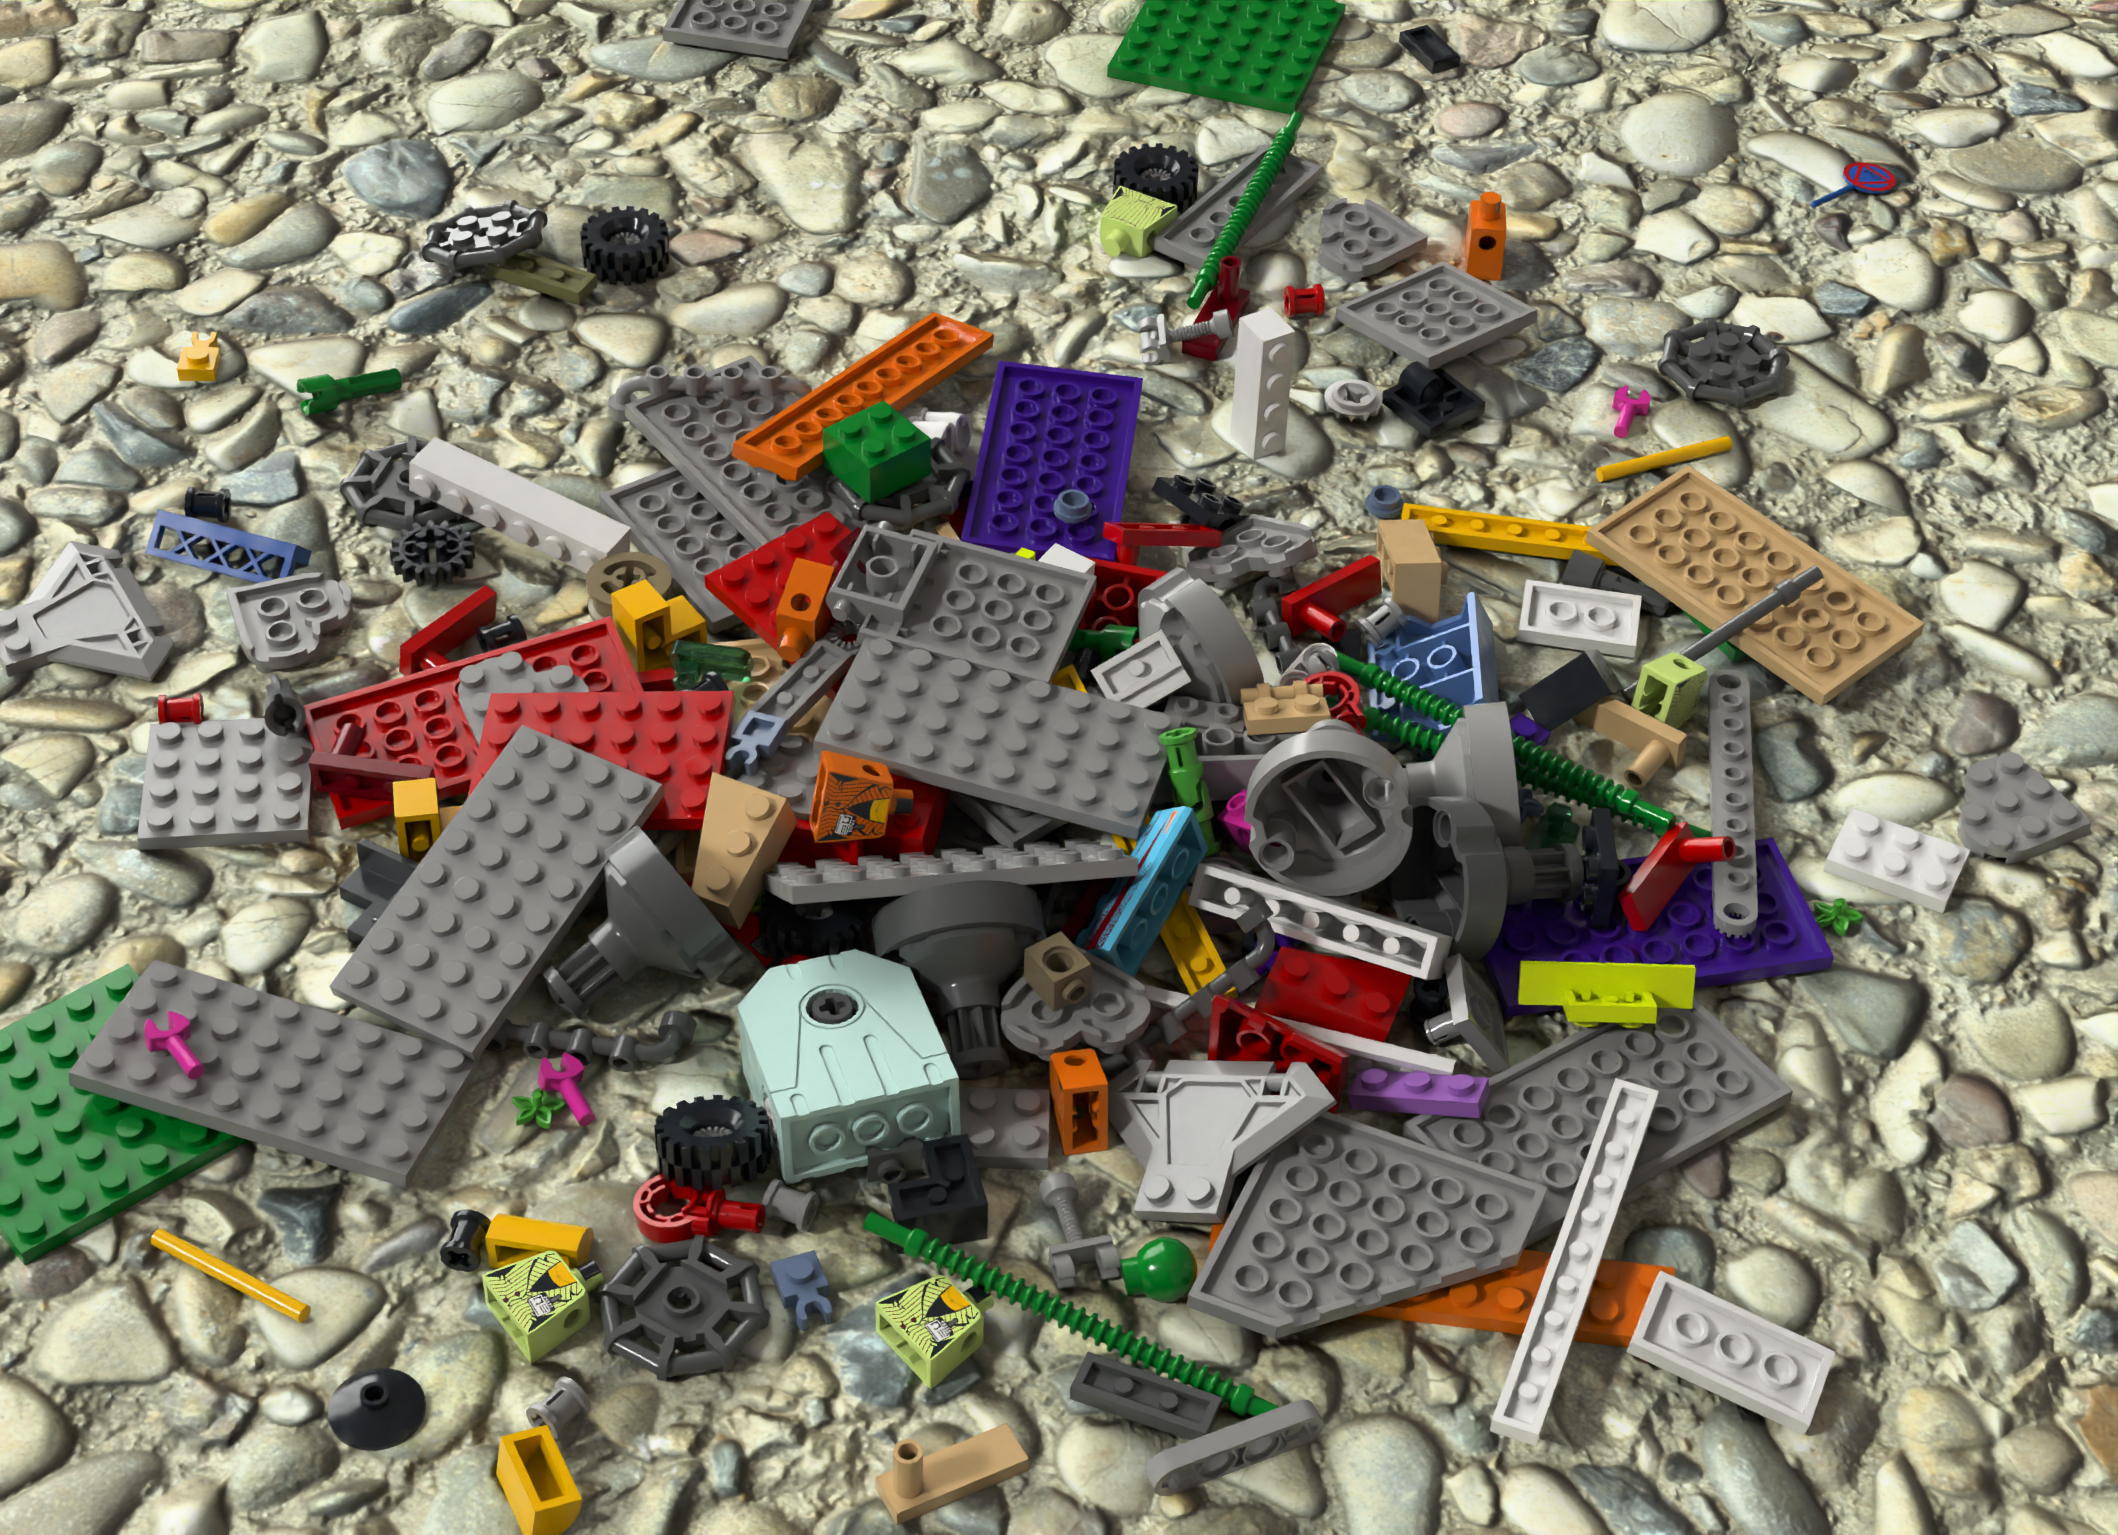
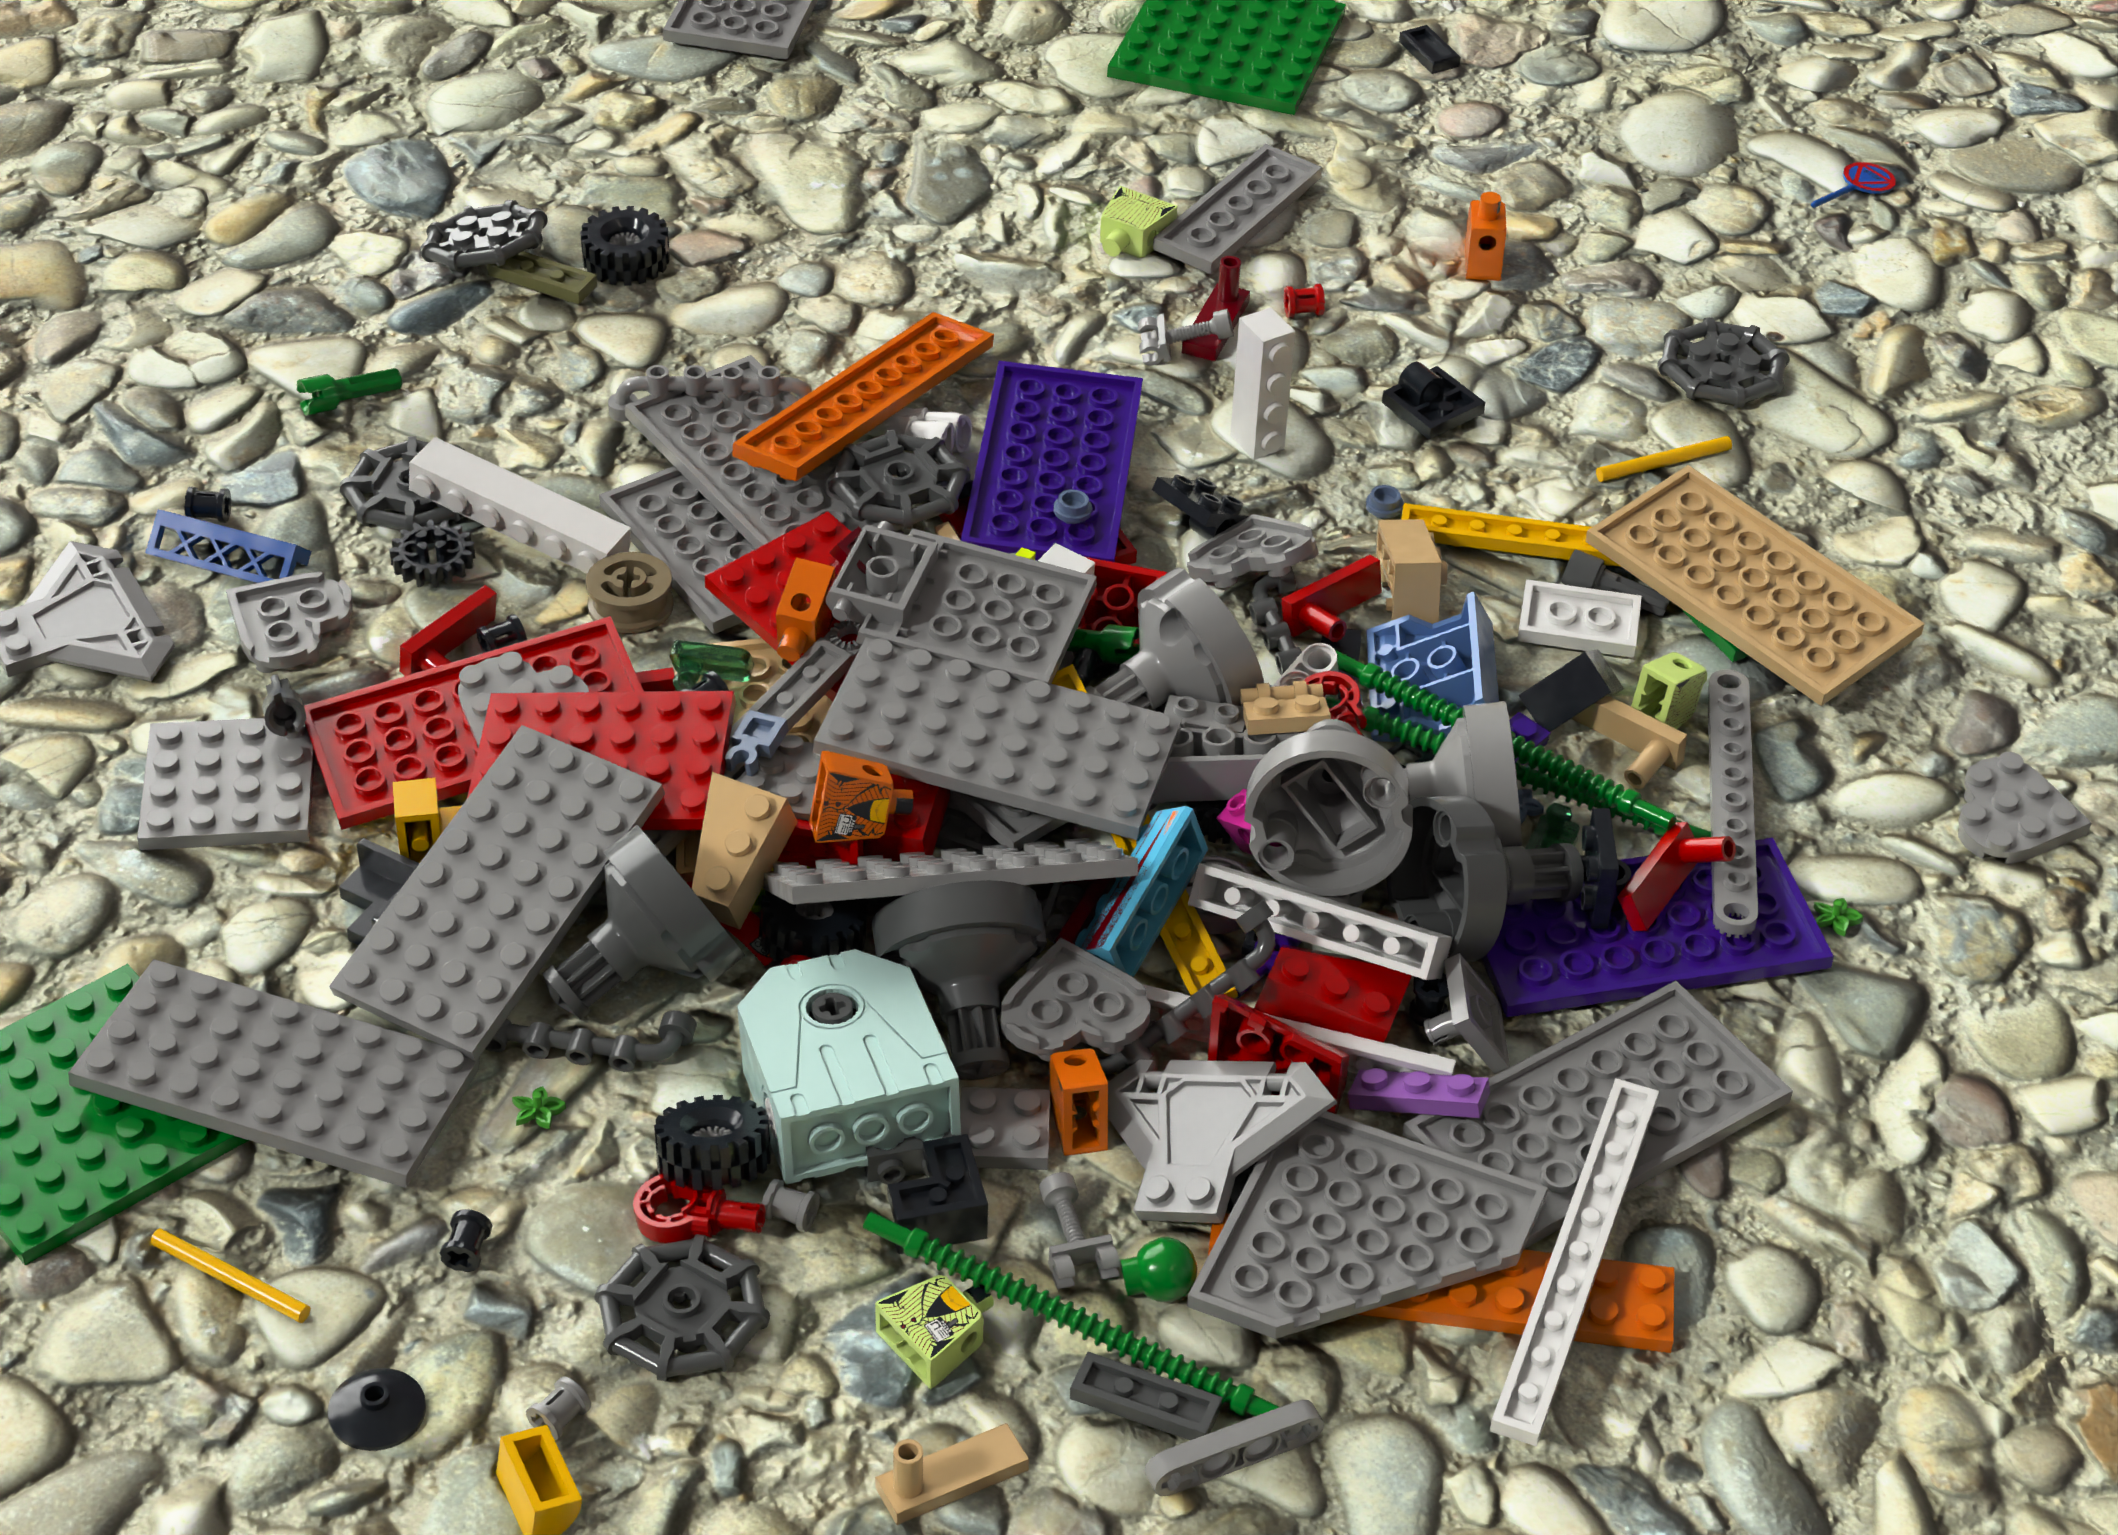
dark pink bar [144,1011,205,1080] -> none
red bush [158,693,205,725] -> none
yellow plate [177,332,221,381] -> none
dark red piece [308,723,439,802] -> none
yellowish green torso [482,1250,604,1364] -> none
yellow brick [485,1213,594,1270] -> none
dark pink bar [538,1052,595,1126] -> none
yellow brick [611,579,707,672] -> none
sand blue plate [770,1250,832,1332] -> none
green brick [823,400,931,504] -> none
dark tan brick [1024,931,1091,1012] -> none
white plate [1090,629,1191,708] -> none
red piece [1103,522,1222,566] -> none
black bush [1113,143,1199,214] -> none
bright green piece [1159,727,1221,857] -> none
green hose [1187,112,1304,309] -> none
light grey hinge [1307,650,1340,677] -> none
light grey plate [1318,198,1428,283] -> none
white gear [1324,379,1382,422] -> none
light grey plate [1336,261,1537,370] -> none
light grey bush [1356,597,1409,648] -> none
neon yellow bracket [1518,961,1696,1028] -> none
dark pink bar [1612,386,1651,438] -> none
dark grey bar [1621,565,1823,704] -> none
white plate [1626,1270,1835,1435] -> none
white plate [1823,808,1971,914] -> none

